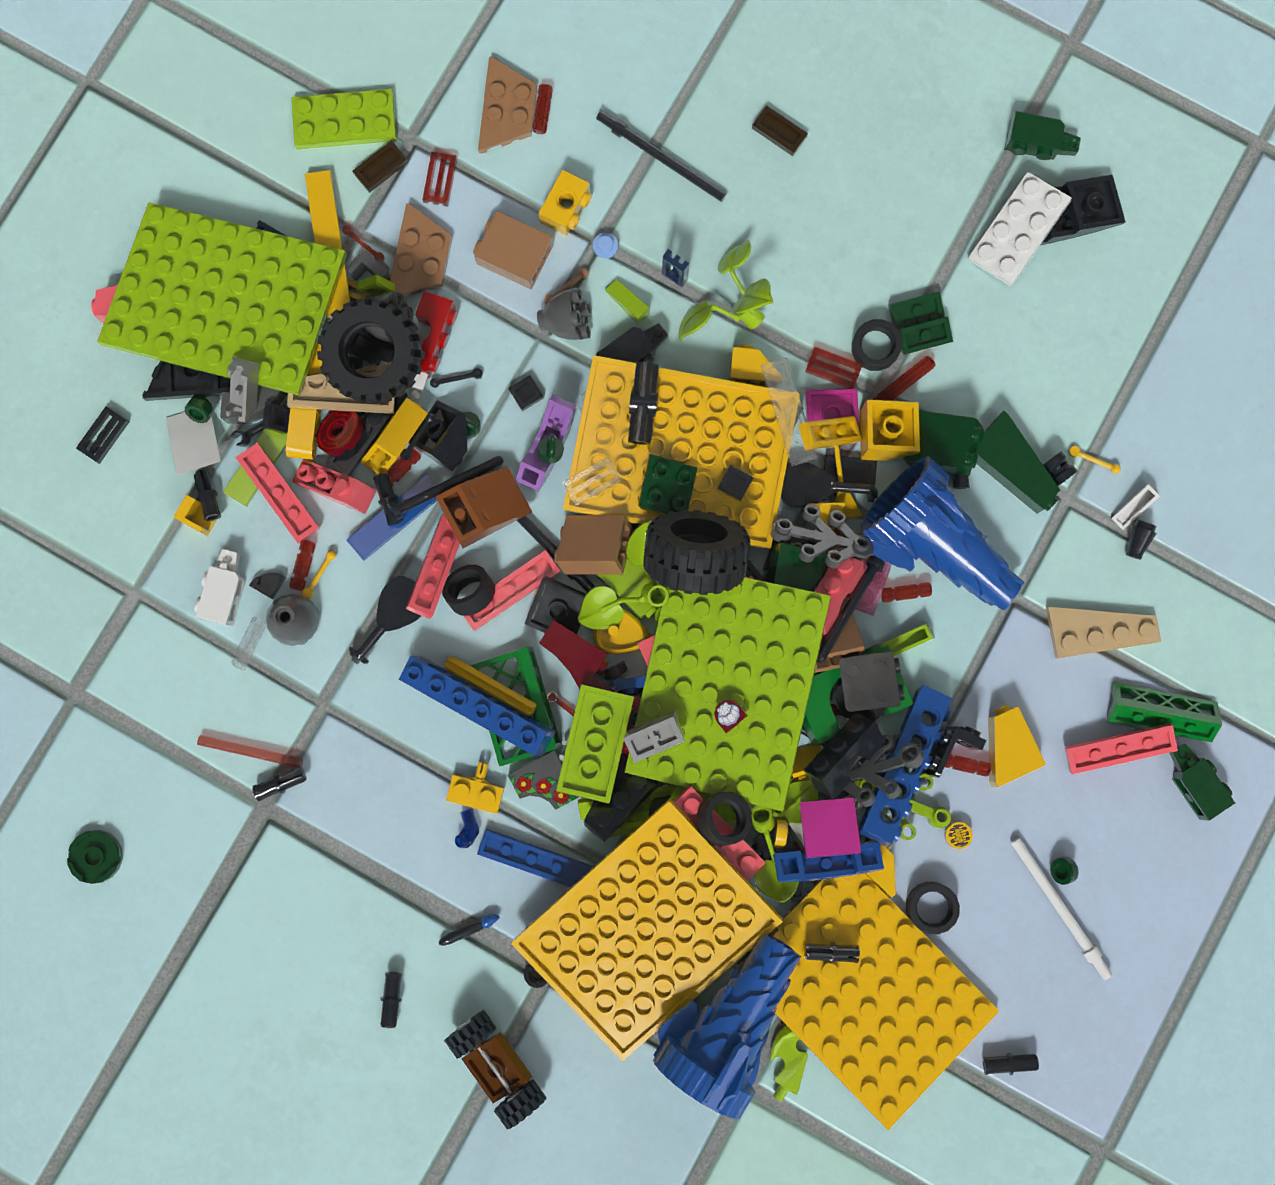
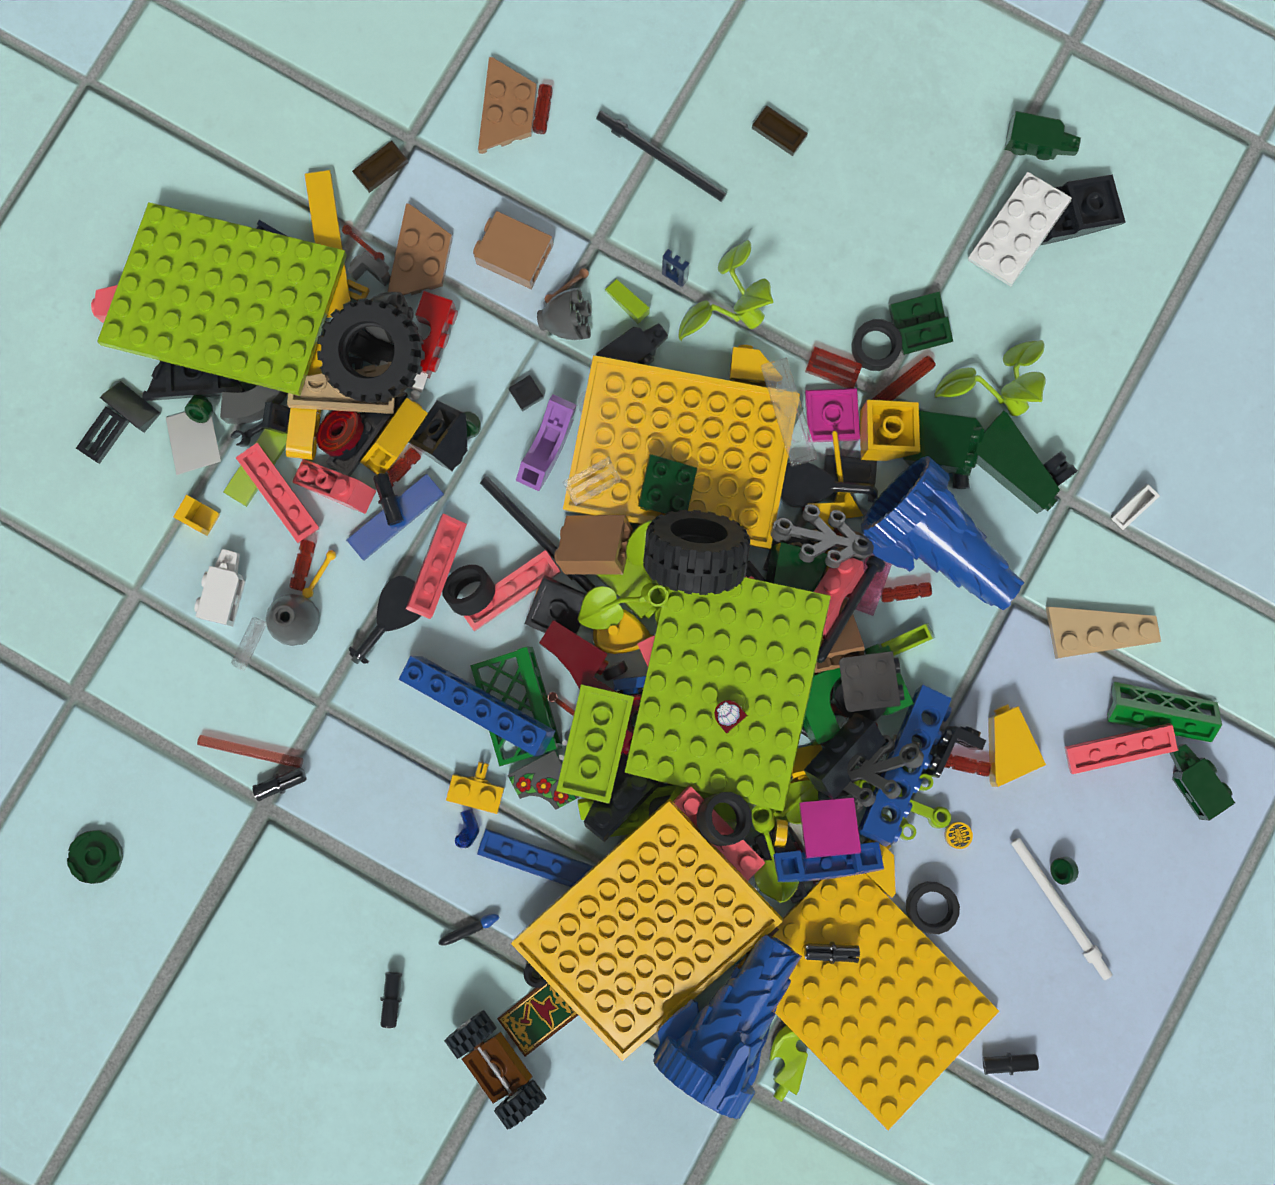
black axle [194,469,221,521] -> none
light grey hinge [226,357,259,423] -> none
black tile [249,573,287,599] -> none
lime plate [291,89,397,149] -> none
lime tile [358,274,395,297] -> none
black bar [387,456,504,521] -> none
black hinge [400,413,435,460] -> none
clear red tile [422,151,457,207] -> none
black hinge [430,368,483,388] -> none
dark orange slope [435,466,532,548] -> none
yellow axle [444,657,537,716] -> none
dark green tile [537,433,564,463] -> none
yellow brick [538,170,592,236] -> none
light blue plate [593,233,618,259] -> none
light grey hinge [623,710,685,763] -> none
black piece [628,362,659,445] -> none
black tile [717,465,754,502] -> none
yellow tile [798,416,862,451] -> none
yellow hinge [1069,446,1121,474] -> none
black cone [1126,520,1157,560] -> none
none -> black slope [100,381,161,433]
none -> sticker [497,983,578,1057]
none -> lime plant [934,340,1046,416]

